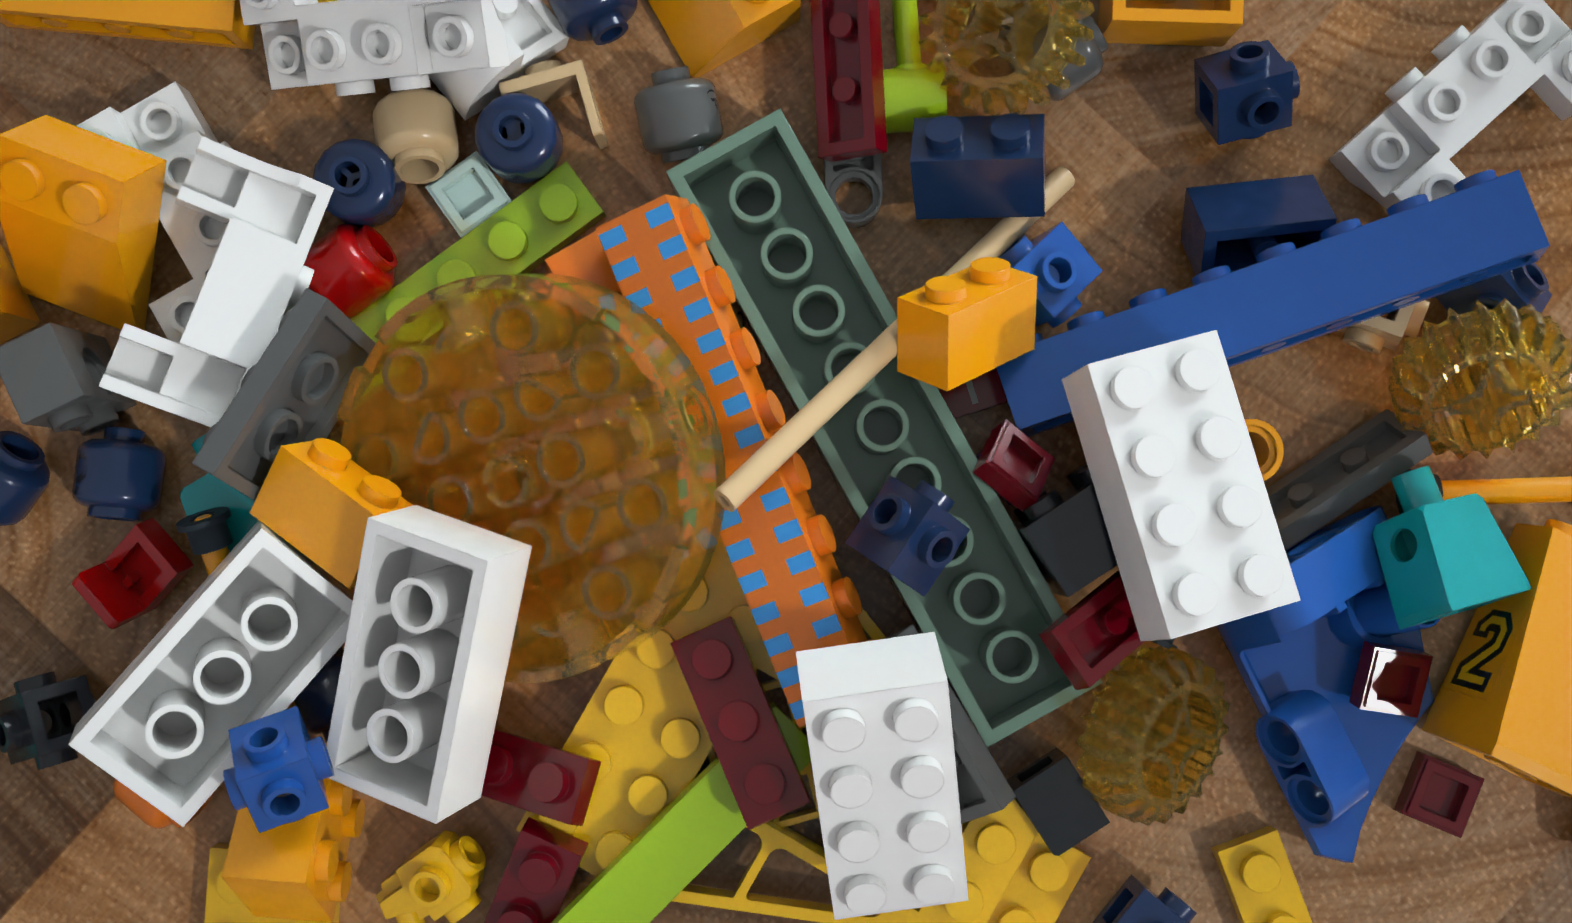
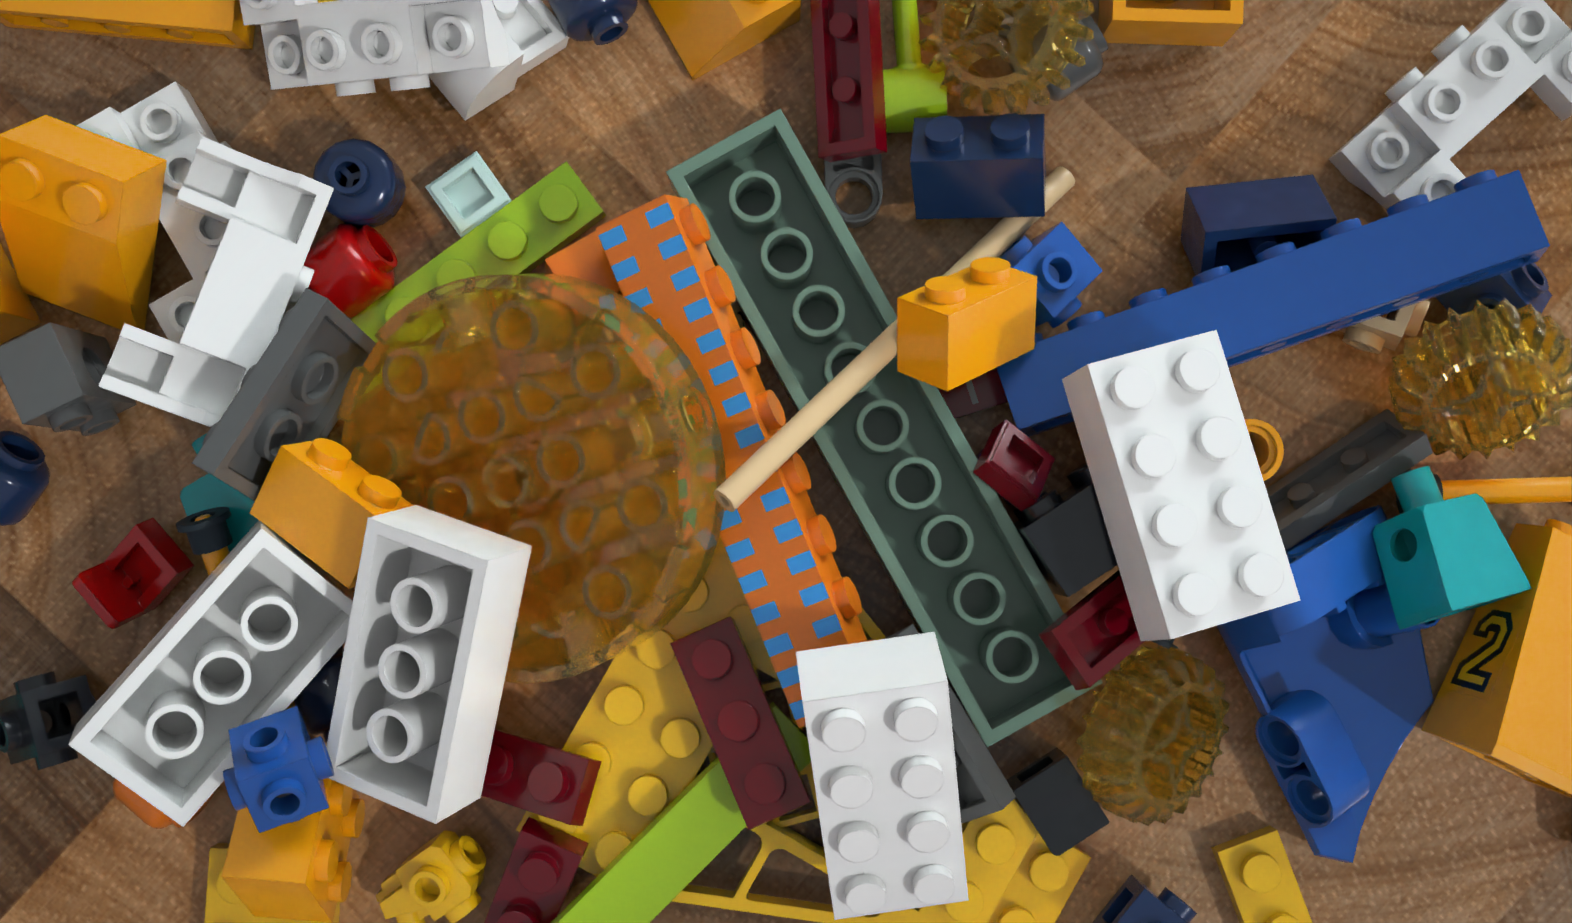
dark blue head [72,427,166,522] -> none
tan head [373,88,459,184] -> none
dark blue head [475,93,563,184] -> none
tan bracket [498,60,609,149] -> none
dark grey head [634,66,723,164] -> none
dark blue brick [845,475,970,597] -> none
dark blue brick [1194,40,1300,145] -> none
dark red tile [1349,641,1433,718] -> none
dark red tile [1394,751,1485,838] -> none

